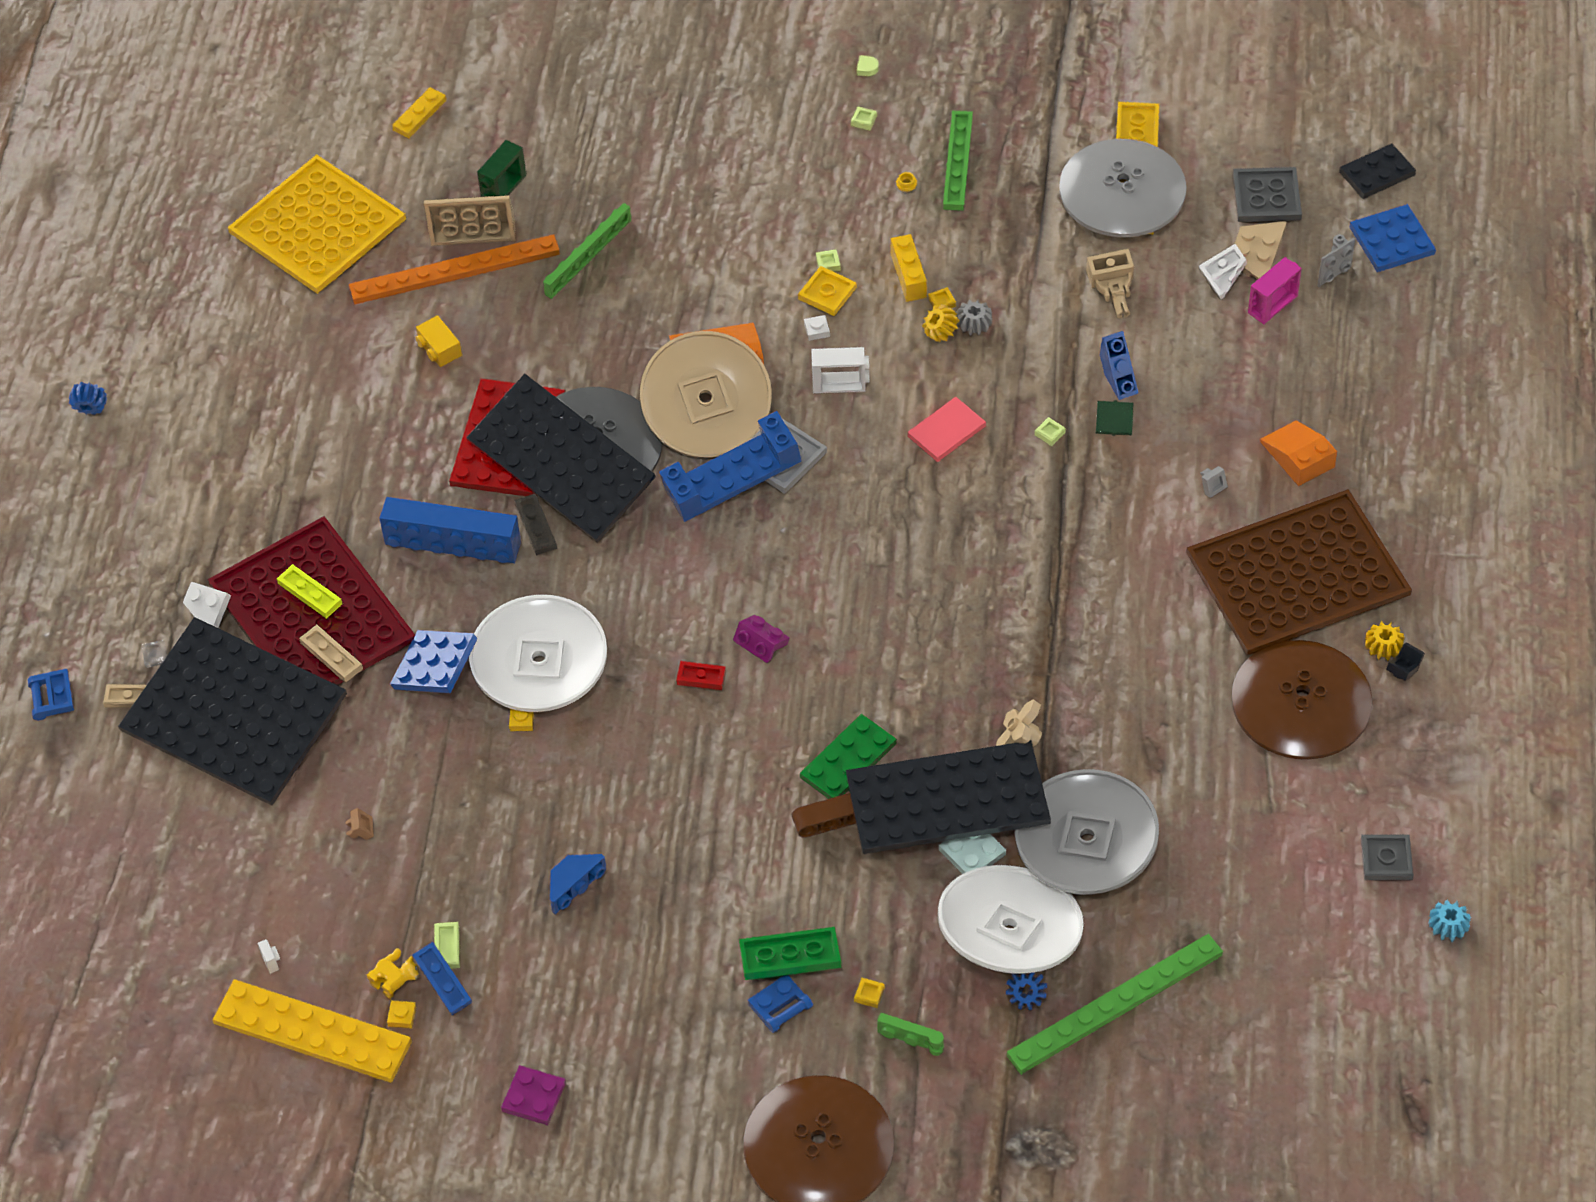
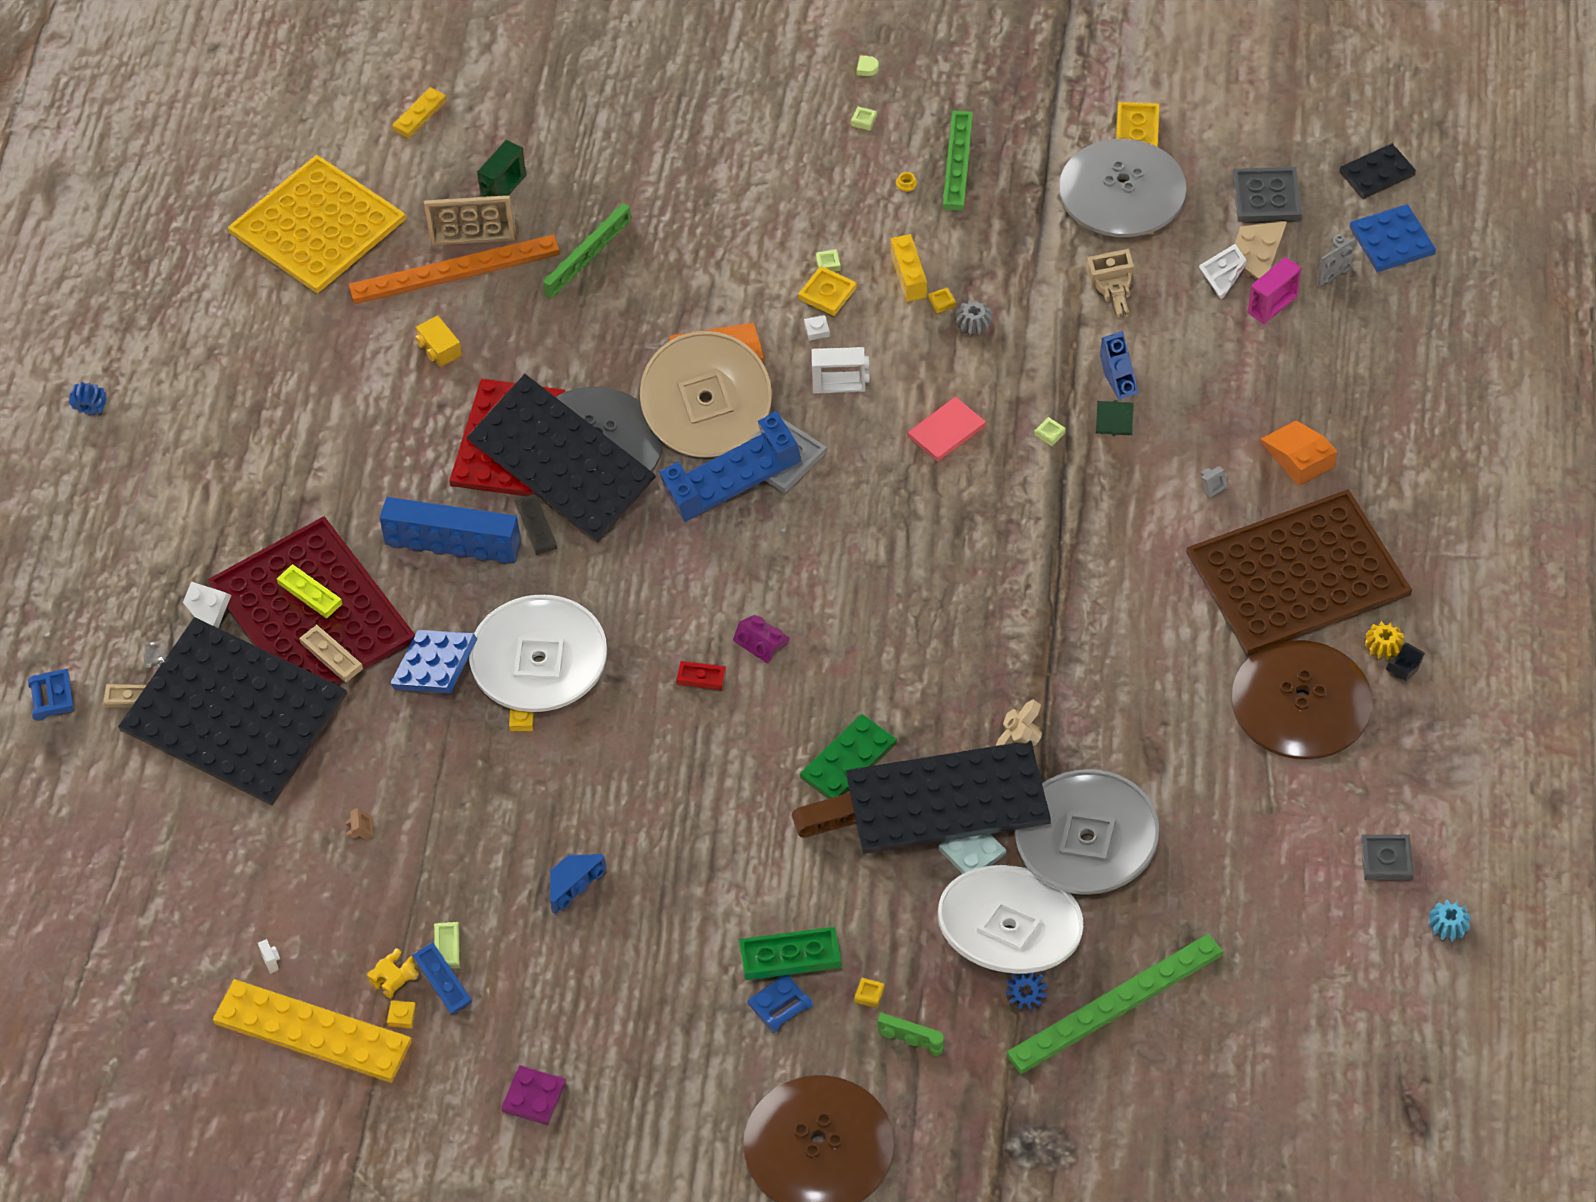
yellow gear [922,304,960,342] -> none

